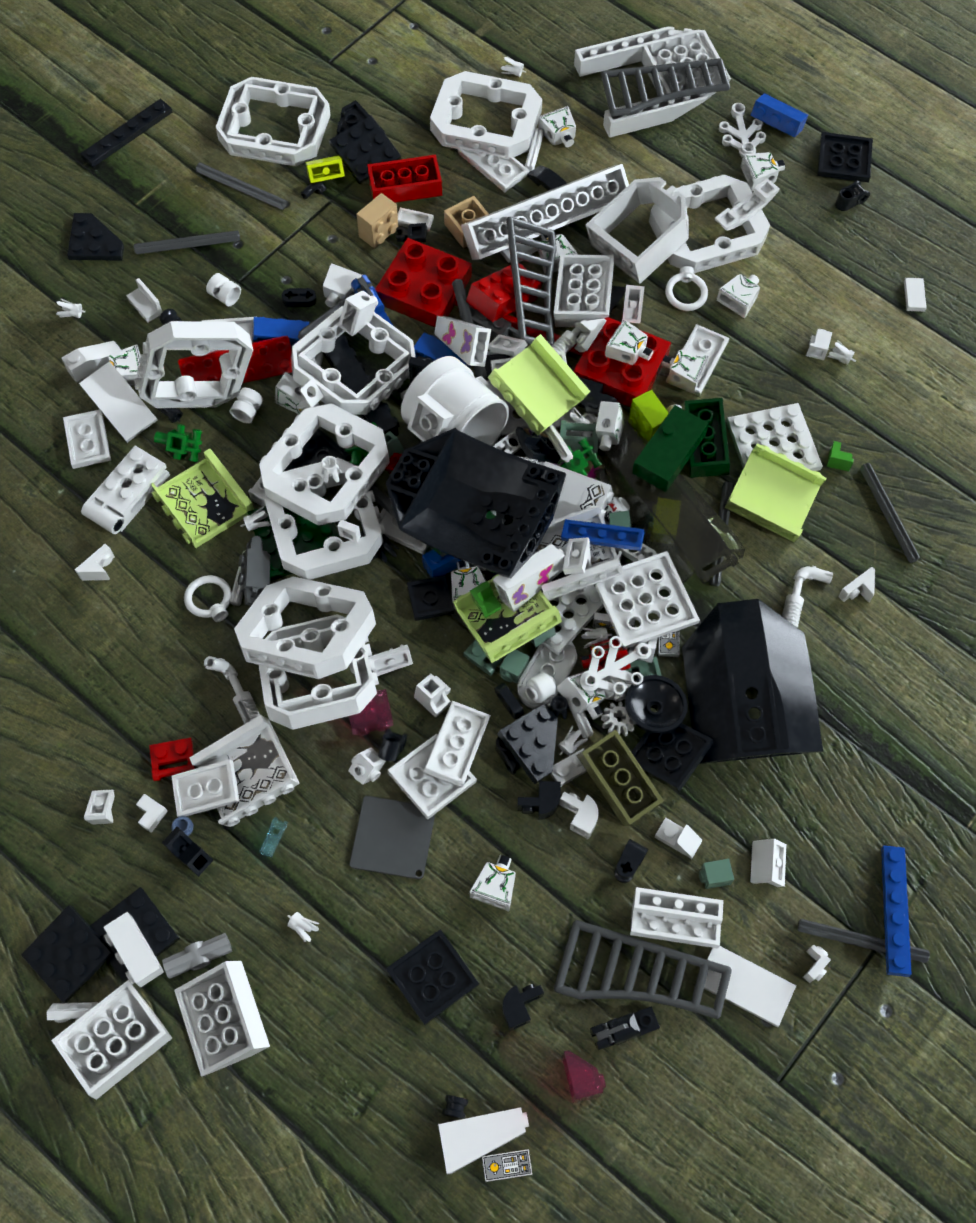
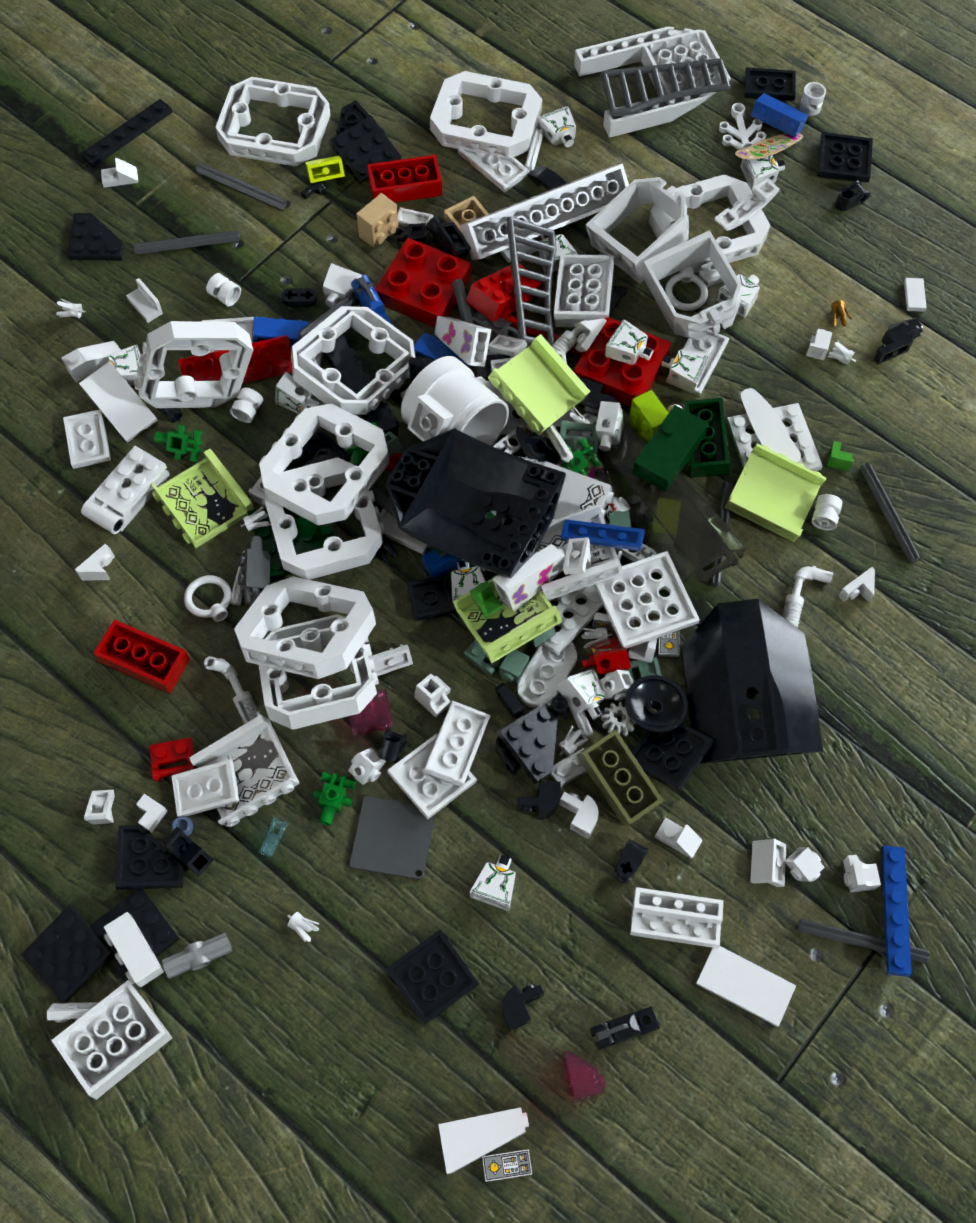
black wheel [159,309,182,325] -> none
white slope [174,961,270,1076] -> none
white bracket [296,379,324,409] -> none
white piece [321,456,342,483] -> none
white tile [337,519,361,543] -> none
white torso [338,291,378,336] -> none
black wheel [442,1095,468,1119] -> none
white piece [501,56,526,77] -> none
white head [525,673,556,703] -> none
dark grey bar [554,920,732,1019] -> none
white plant [580,636,651,695] -> none
white slope [622,285,645,323] -> none
sand green brick [699,859,734,889] -> none
white bracket [803,945,831,983] -> none
none -> red brick [93,619,190,694]
none -> white slope [101,158,138,188]
none -> black plate [115,825,184,890]
none -> green piece [313,771,357,826]
none -> black plate [426,216,471,256]
none -> white container [643,230,742,341]
none -> white brick [699,262,723,288]
none -> tan sticker [735,134,803,160]
none -> white sticker [741,388,801,462]
none -> black plate [744,67,796,101]
none -> white brick [784,847,824,882]
none -> white wheel [799,82,826,116]
none -> white wheel [812,494,843,531]
none -> pearl gold piece [831,300,852,327]
none -> white brick [843,855,881,893]
none -> black plate [874,318,923,365]

